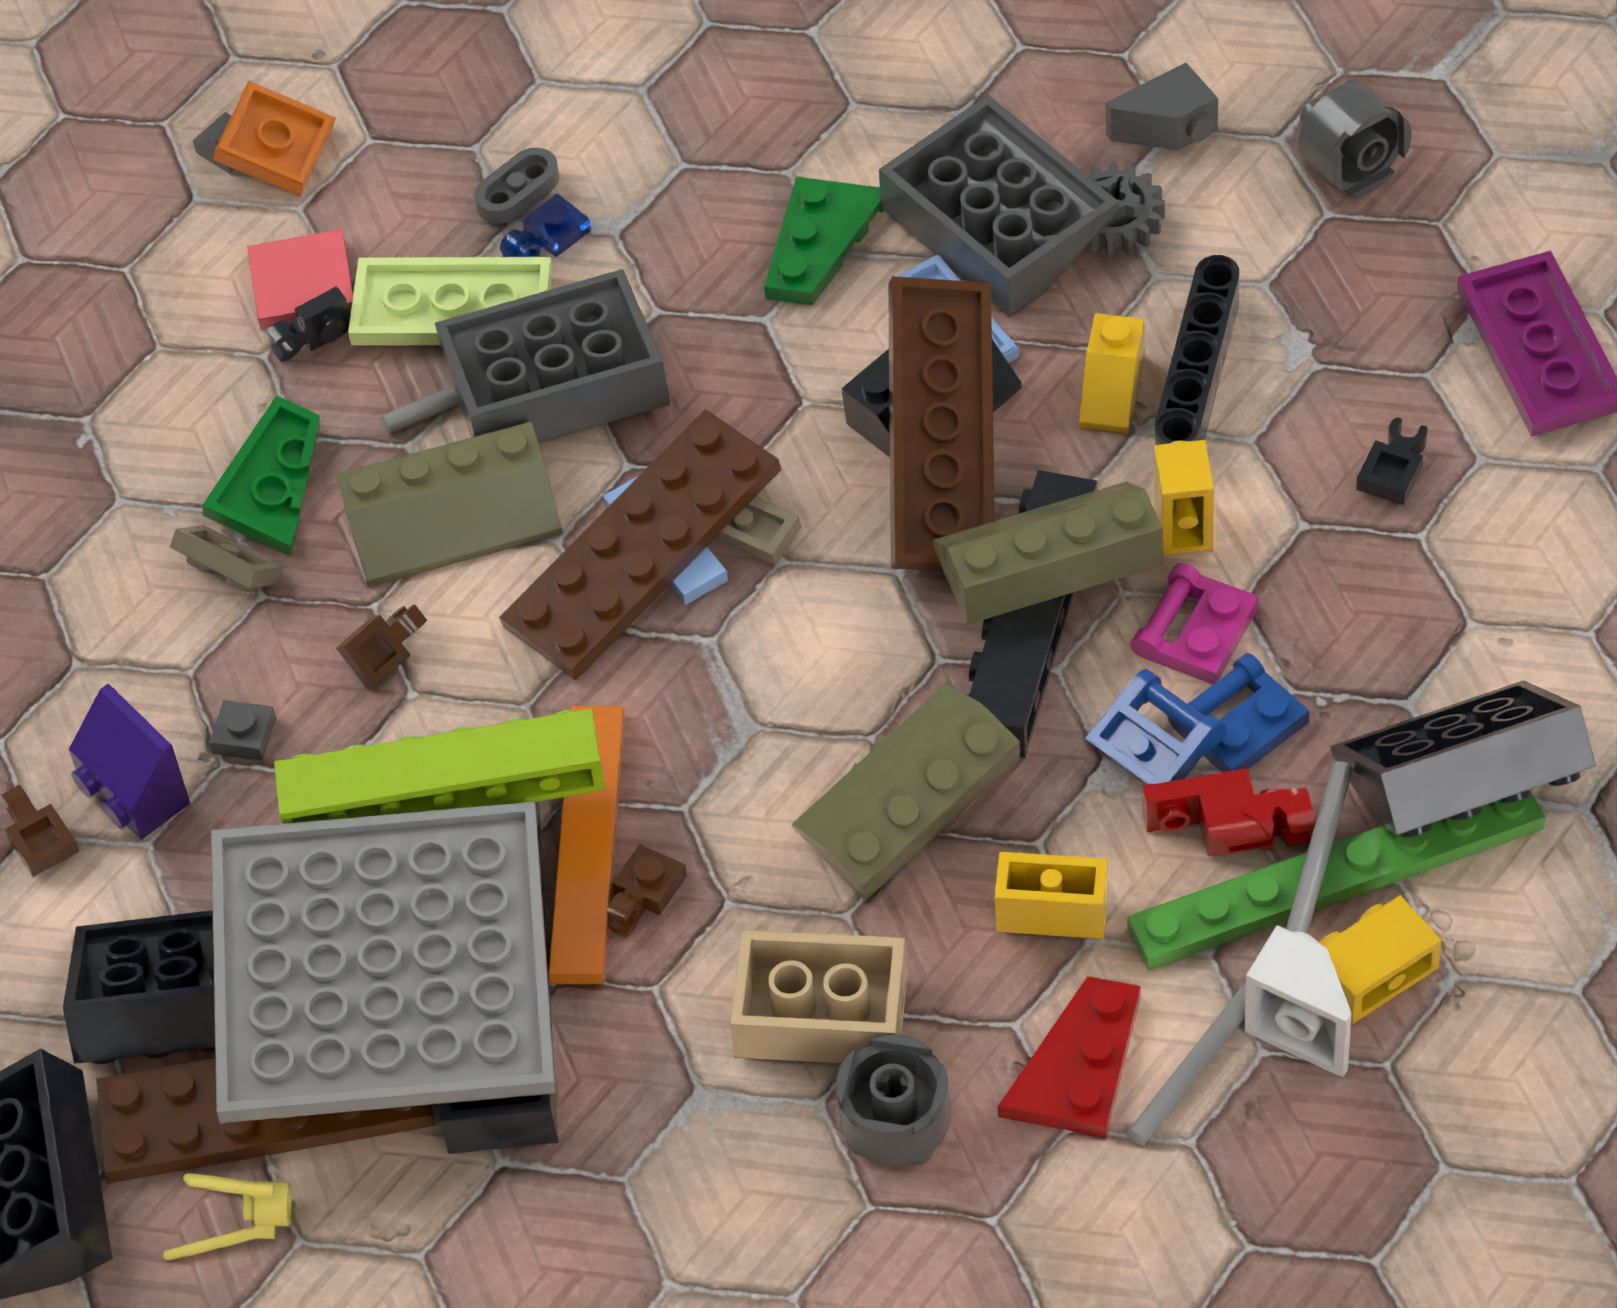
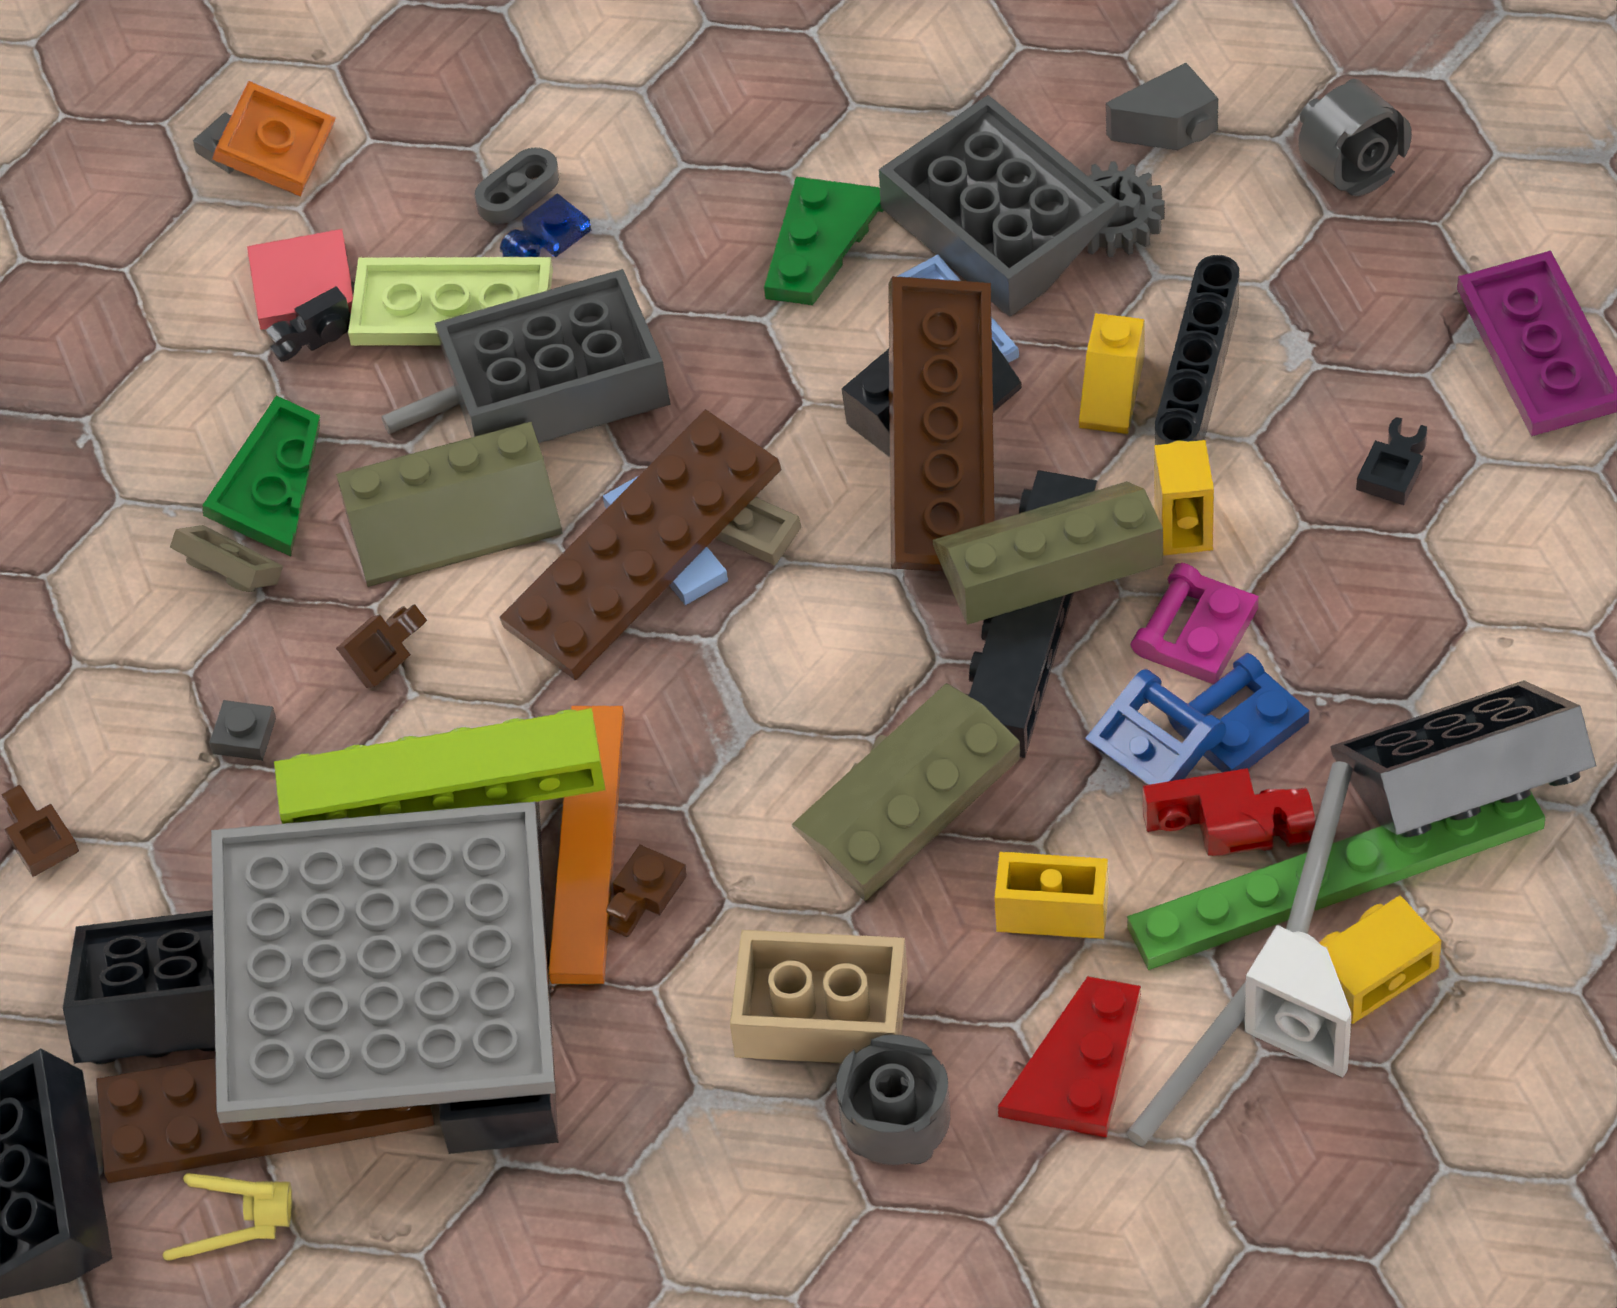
dark purple slope [69,683,190,840] -> none

